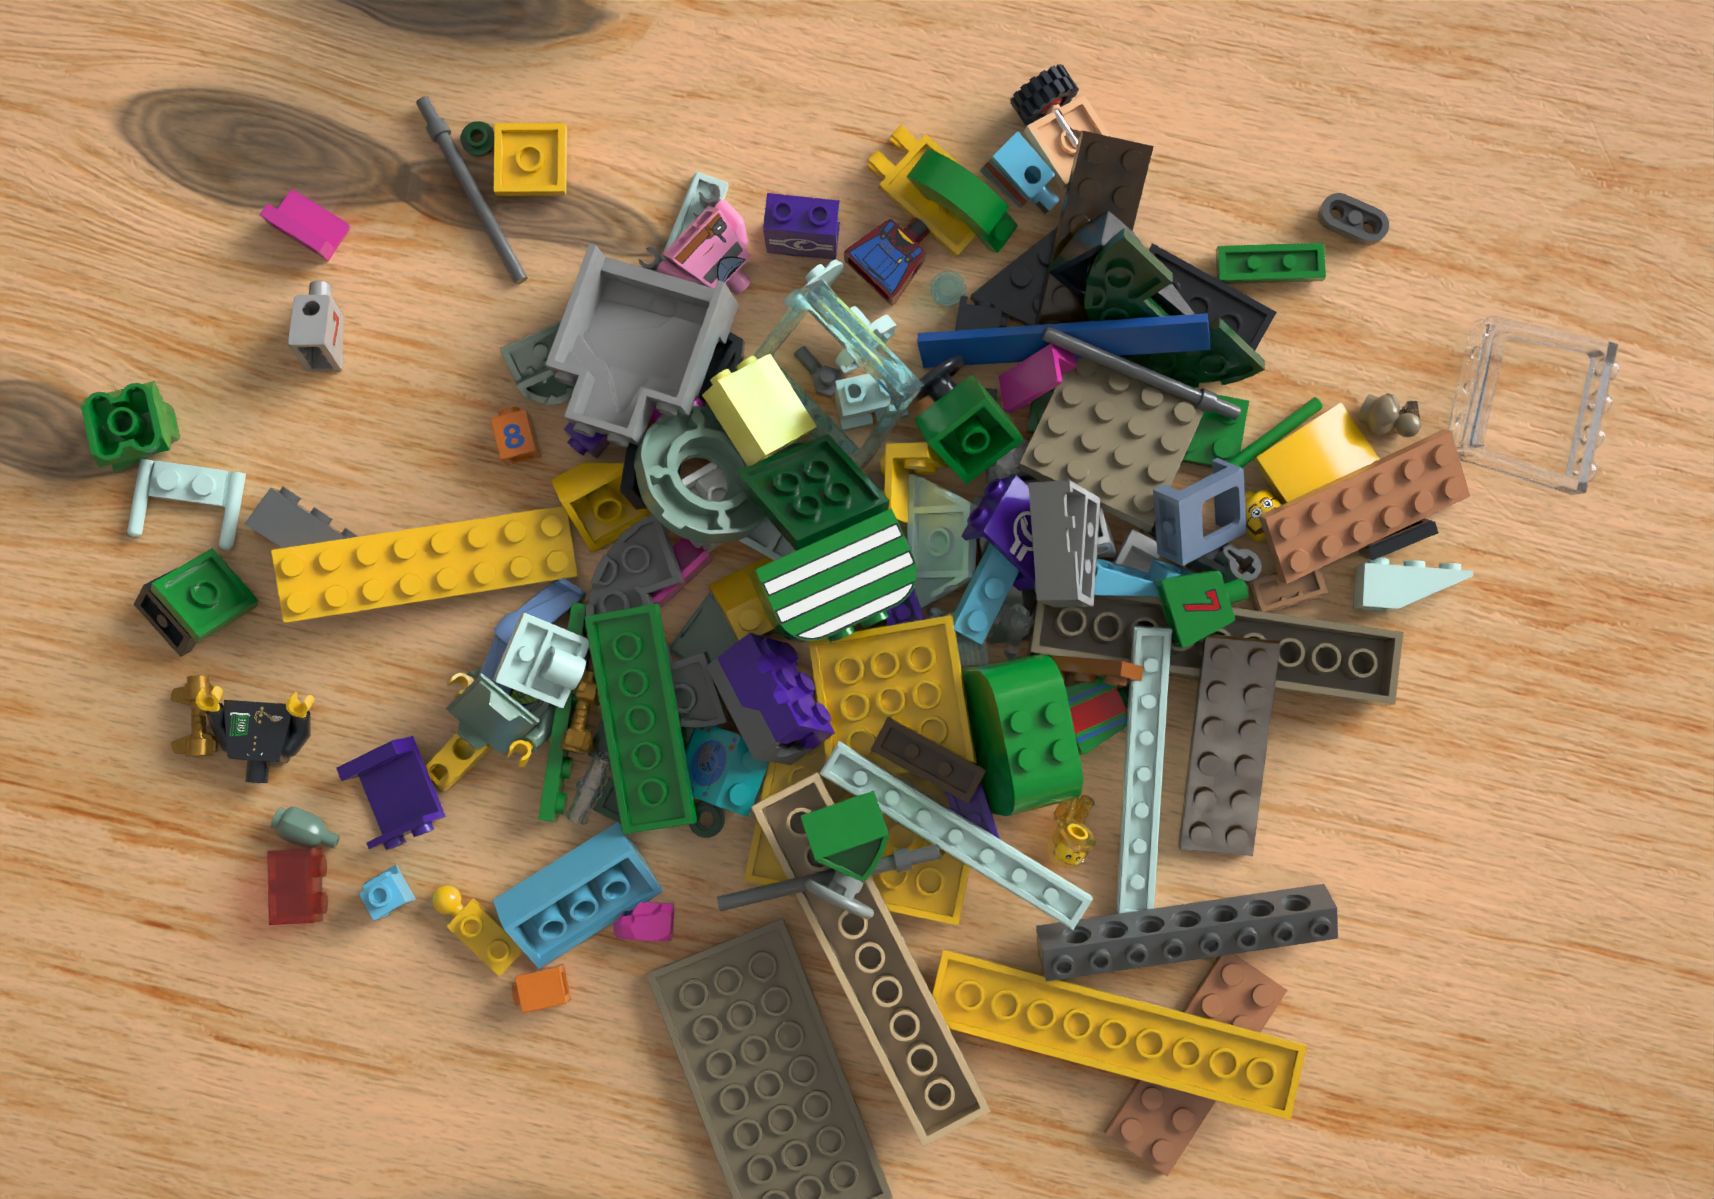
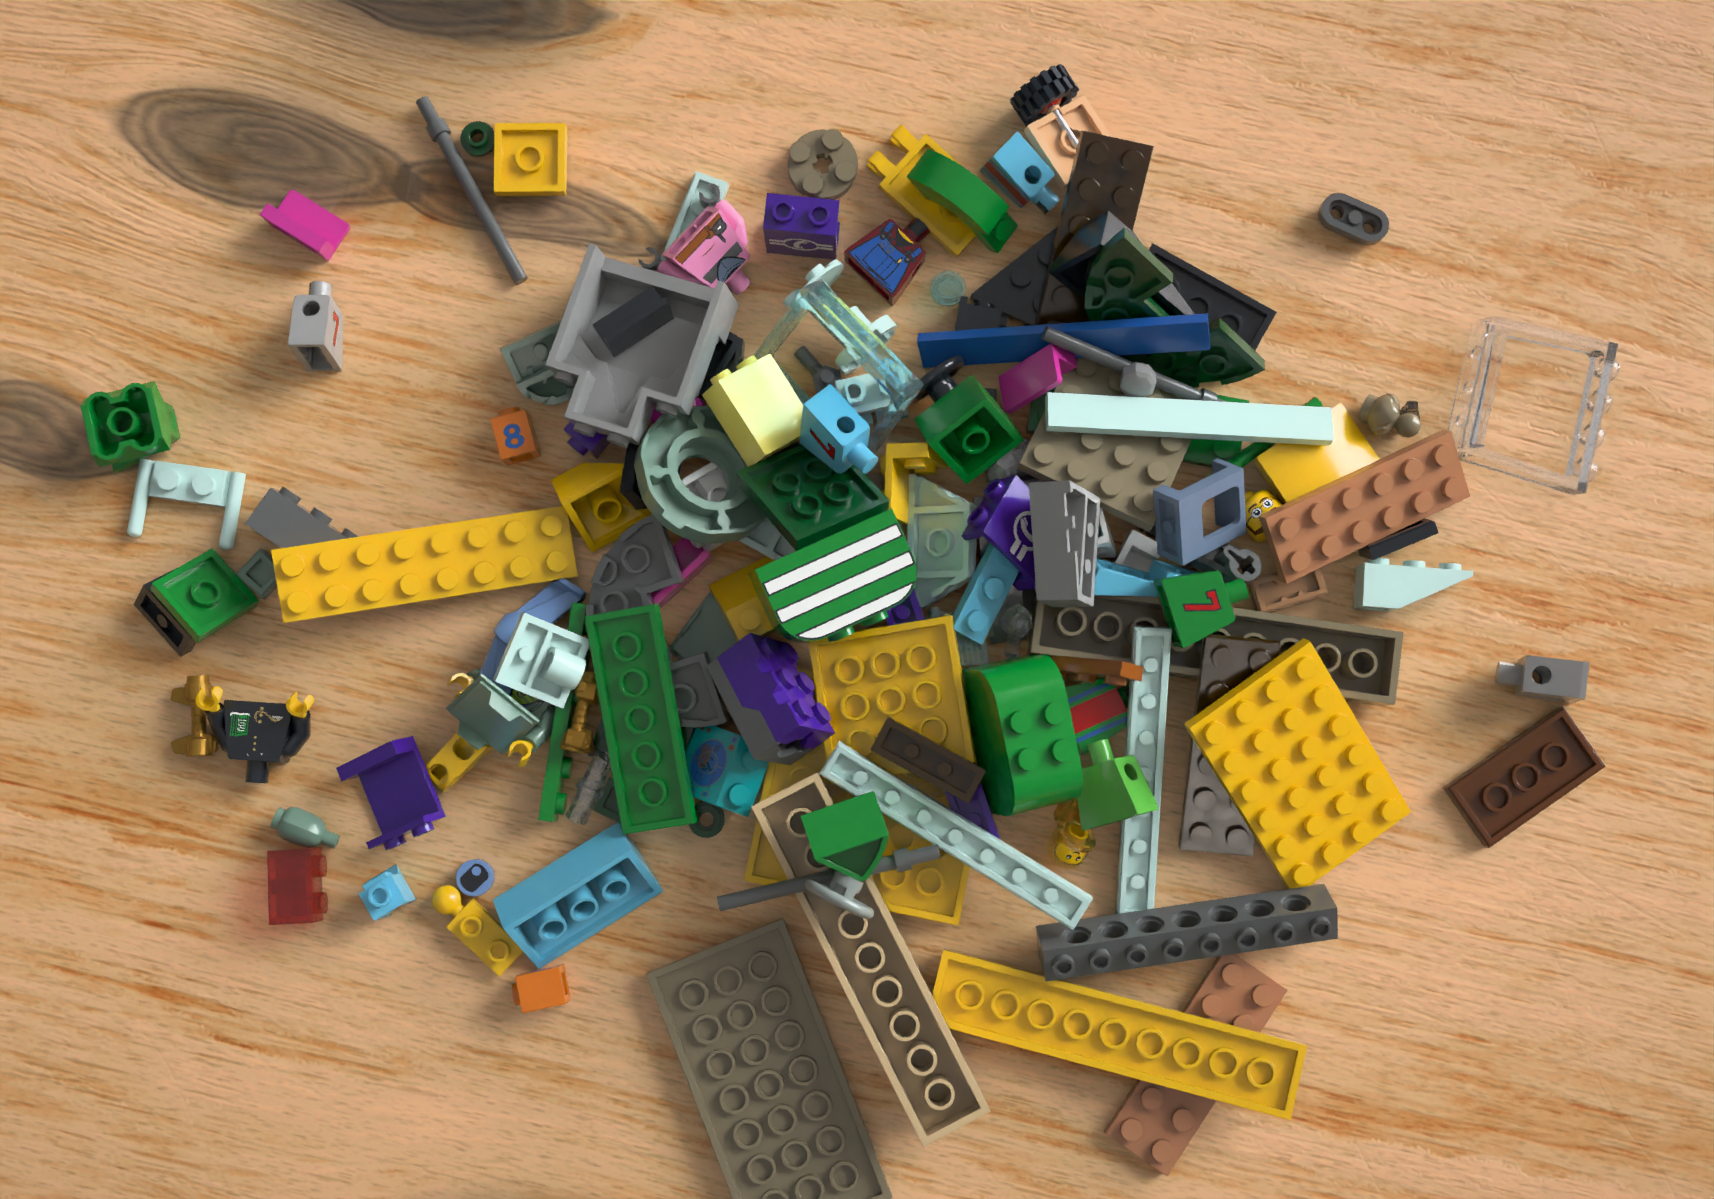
dark pink rock [613,902,674,941] -> none
green plate [1216,243,1326,284] -> none
none -> sand green tile [236,548,277,599]
none -> tile [456,859,495,896]
none -> black panel [592,286,674,357]
none -> dark tan plate [788,129,858,200]
none -> medium azure torso [799,384,878,474]
none -> light aqua tile [1045,392,1334,446]
none -> bright green torso [1077,739,1159,831]
none -> light grey tile [1120,362,1156,397]
none -> yellow plate [1184,638,1411,889]
none -> reddish brown tile [1443,707,1606,848]
none -> light grey torso [1495,655,1590,704]

